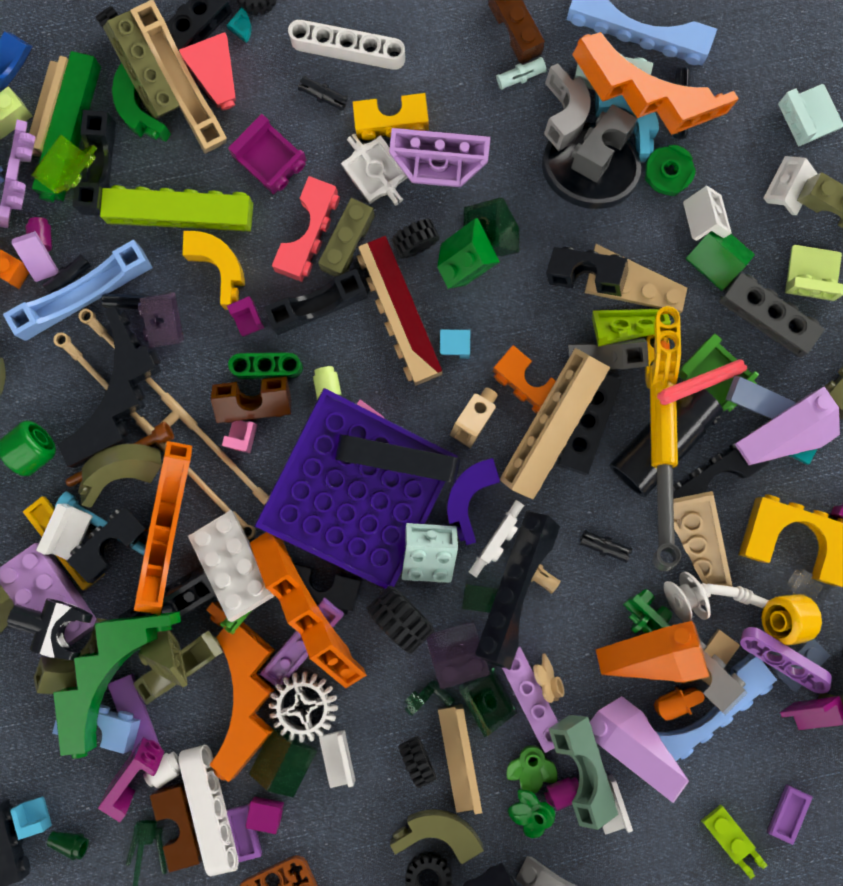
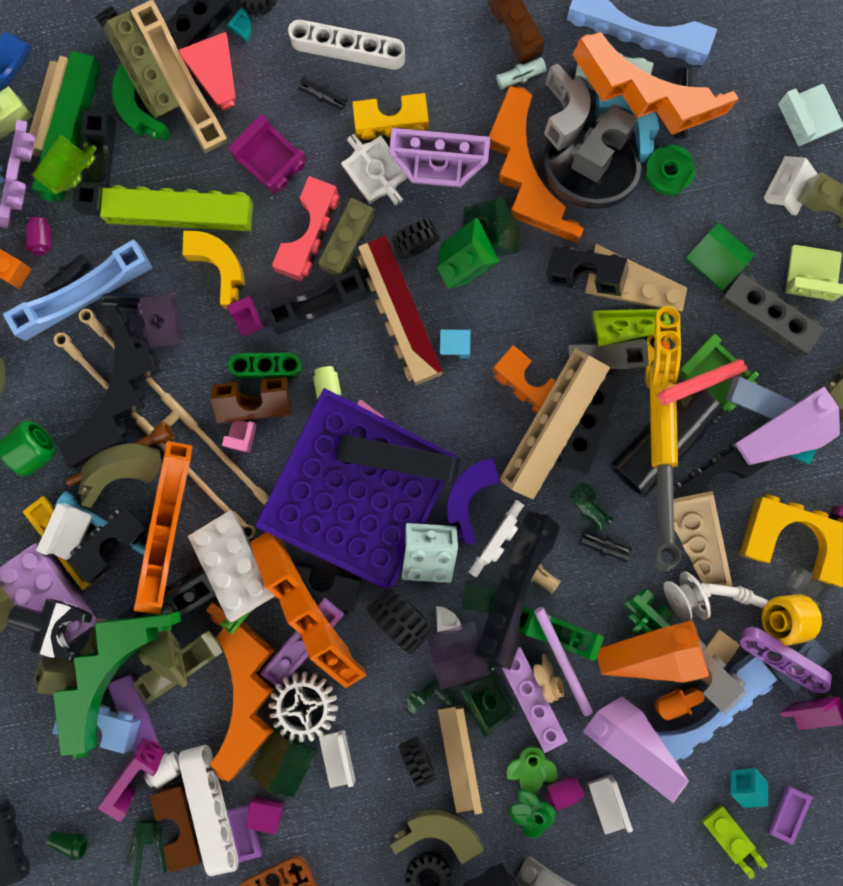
medium azure panel [10,796,52,840] -> none
lavender tile [12,231,58,282] -> none
tan torso [450,388,498,449] -> none
sand green arch [549,715,619,830] -> none
white panel [683,185,732,241] -> none
none -> white tile [436,606,462,632]
none -> orange arch [489,86,584,244]
none -> green arch [519,606,604,661]
none -> lavender axle [534,607,593,716]
none -> clear green connector [570,483,614,533]
none -> teal panel [730,768,768,808]

